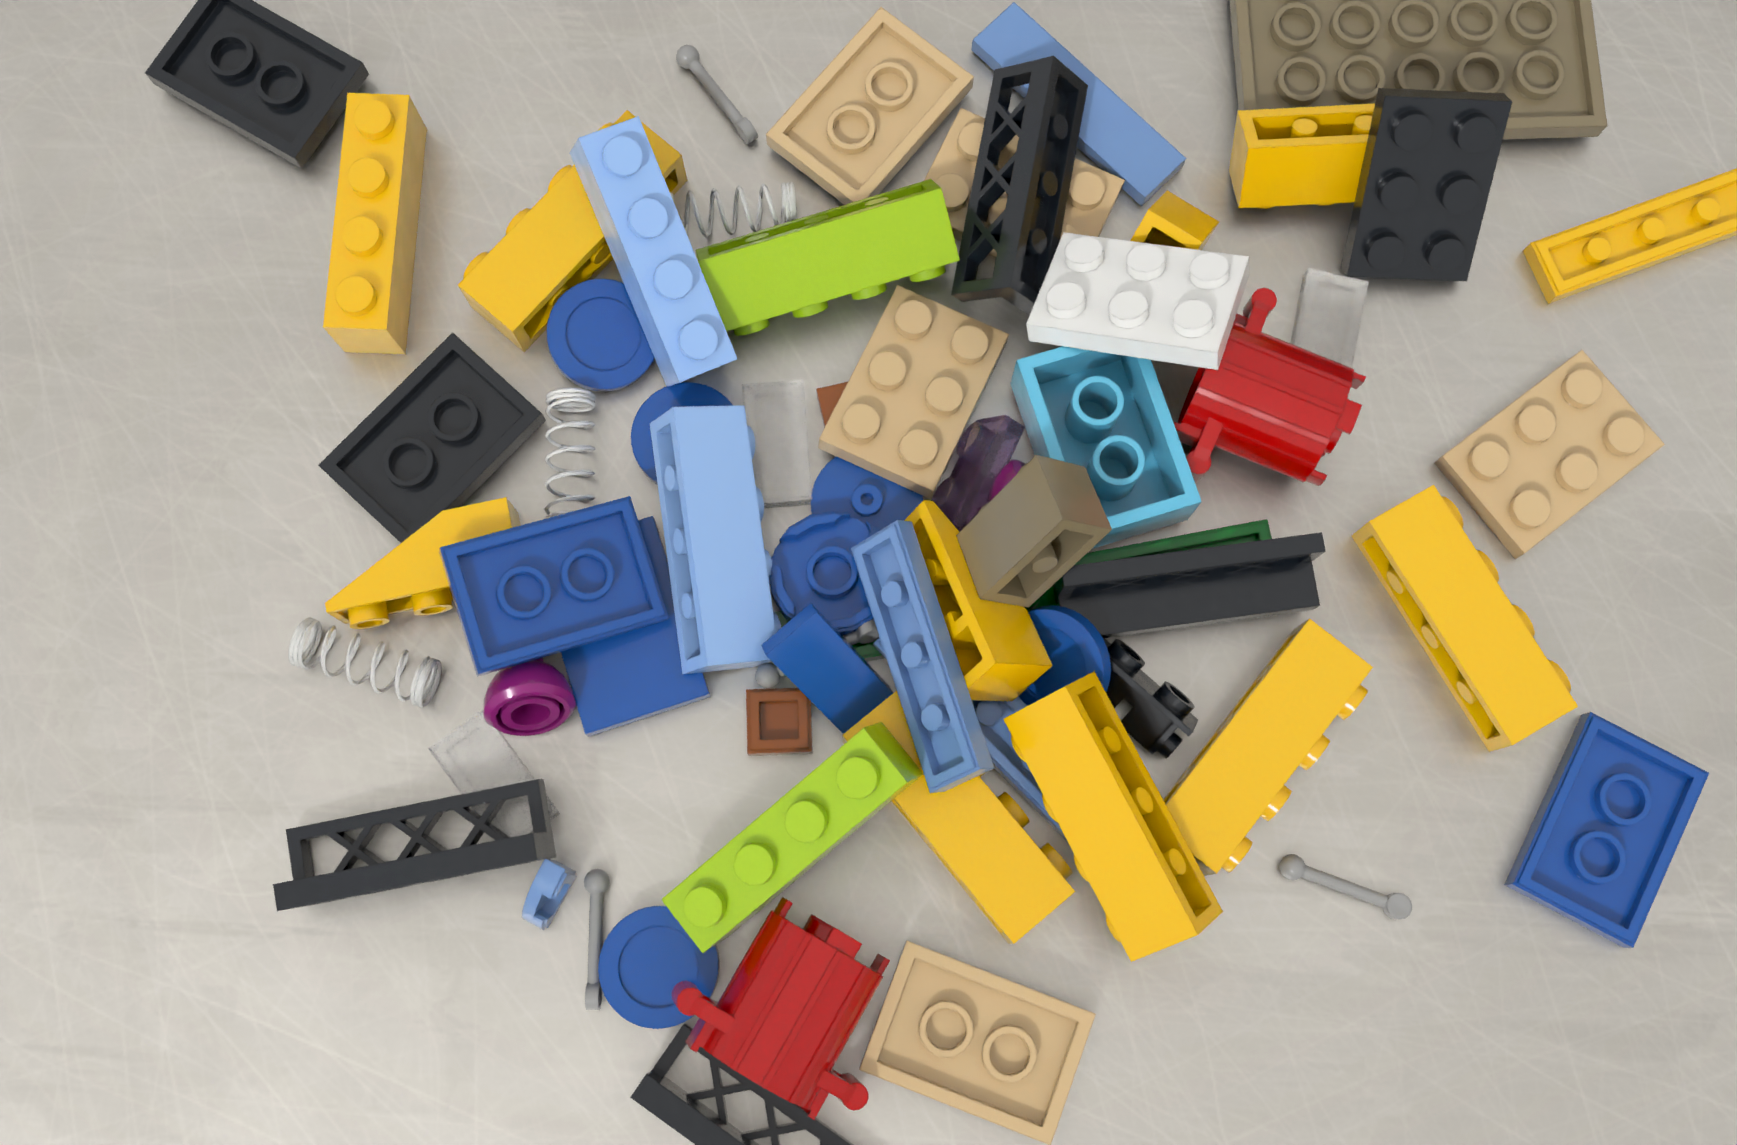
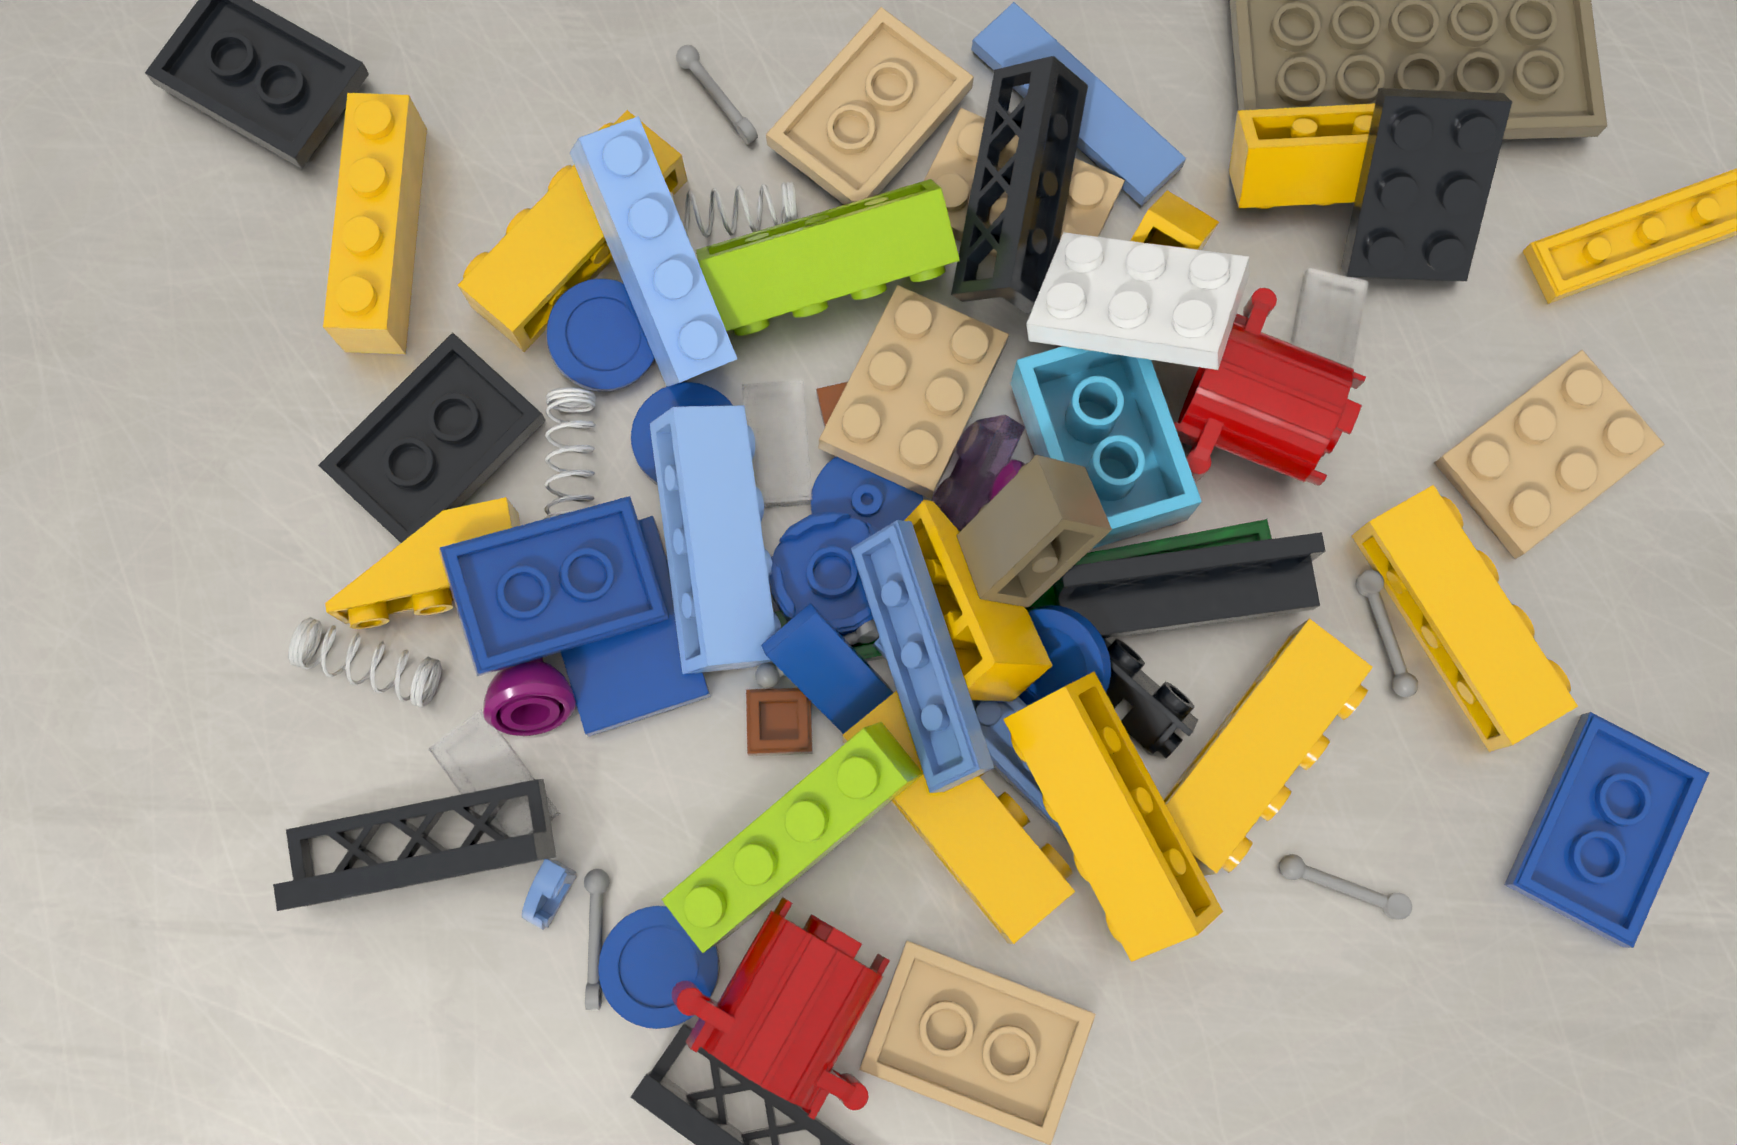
none -> light grey hinge [1356,570,1418,697]

